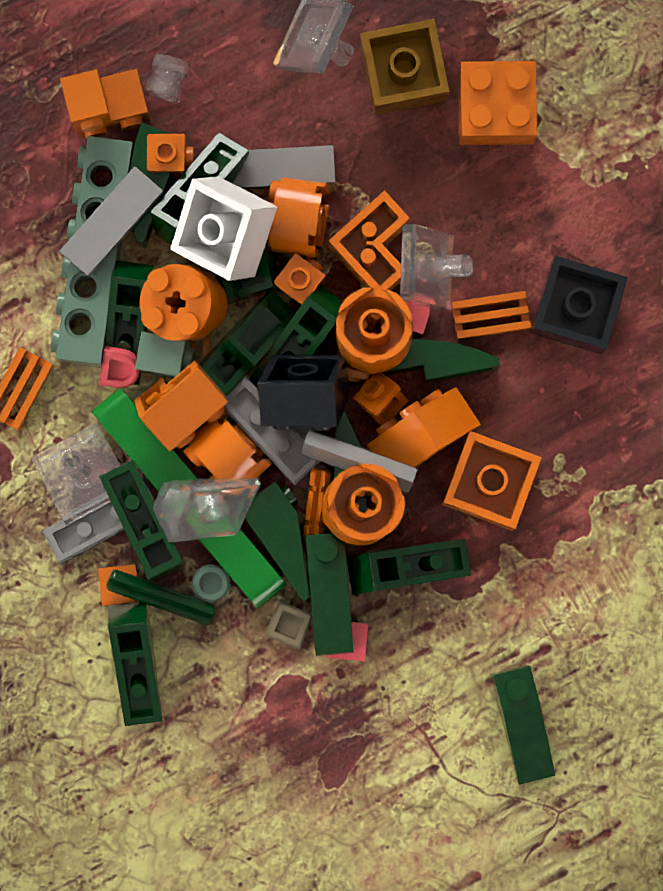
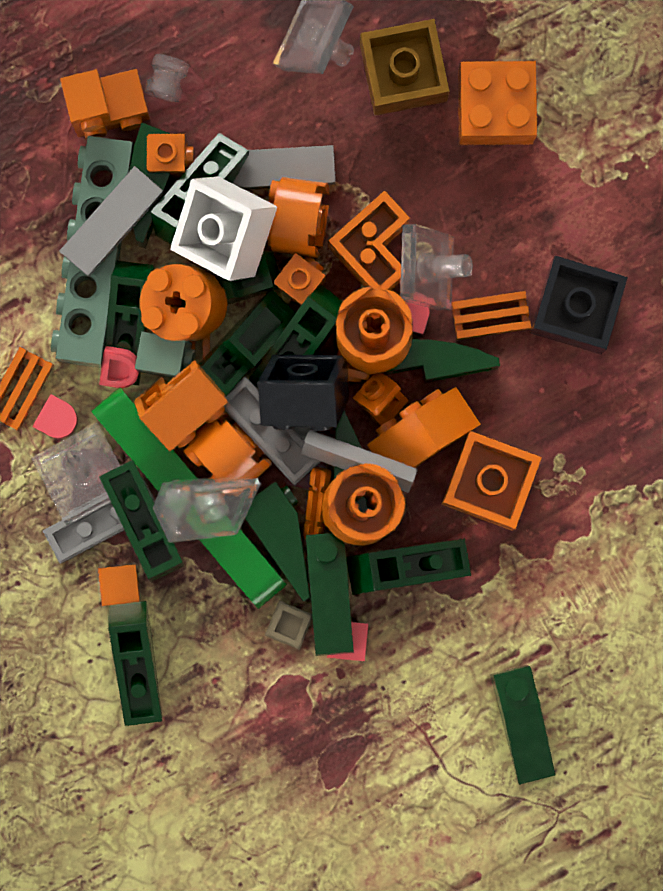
dark green axle [107,570,215,625] -> none
sand green tile [192,564,230,602] -> none
none -> coral tile [32,394,78,439]

